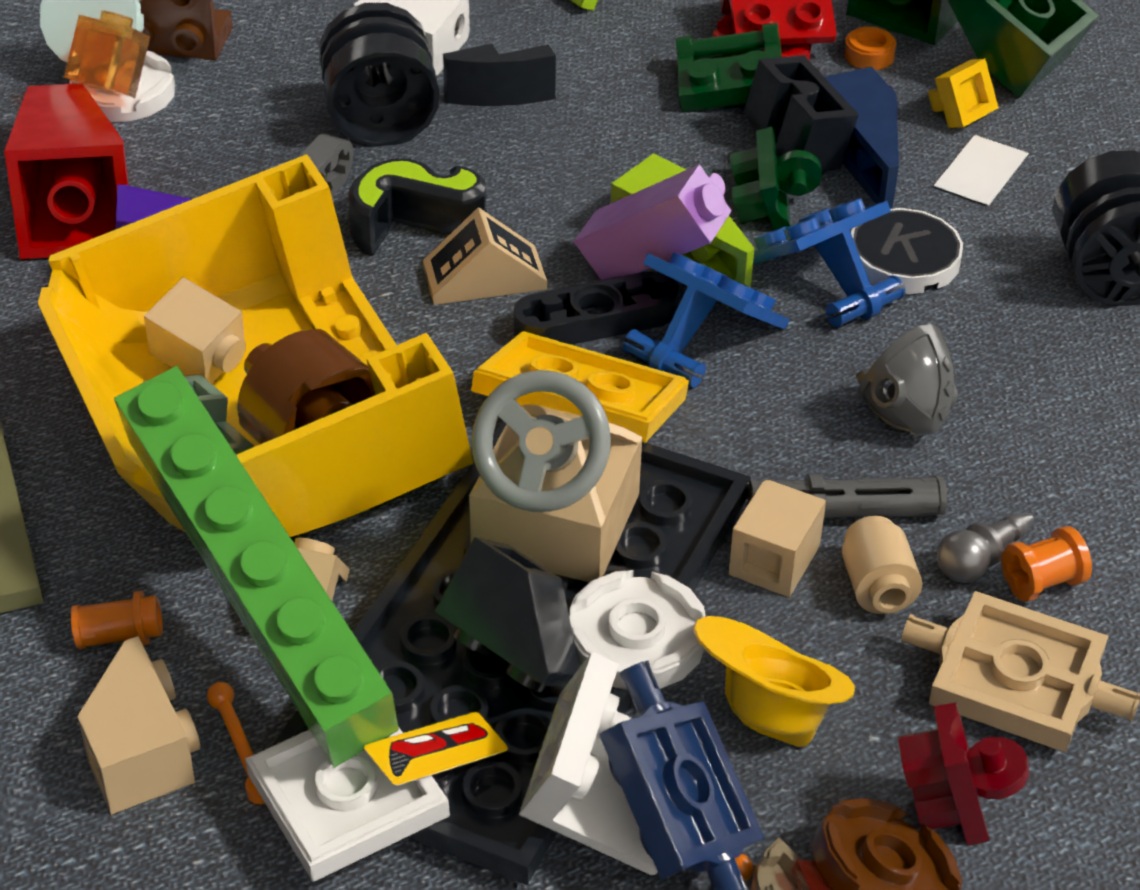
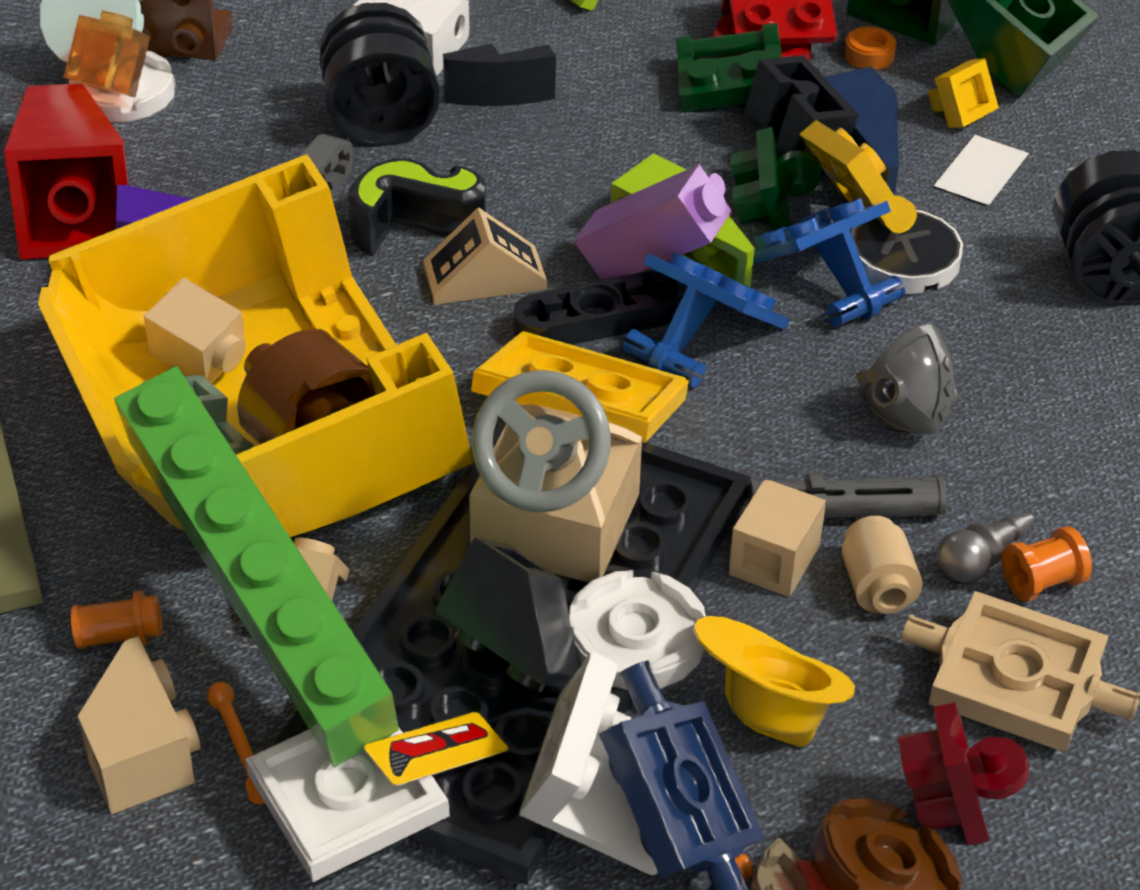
none -> yellow plate [799,120,917,233]

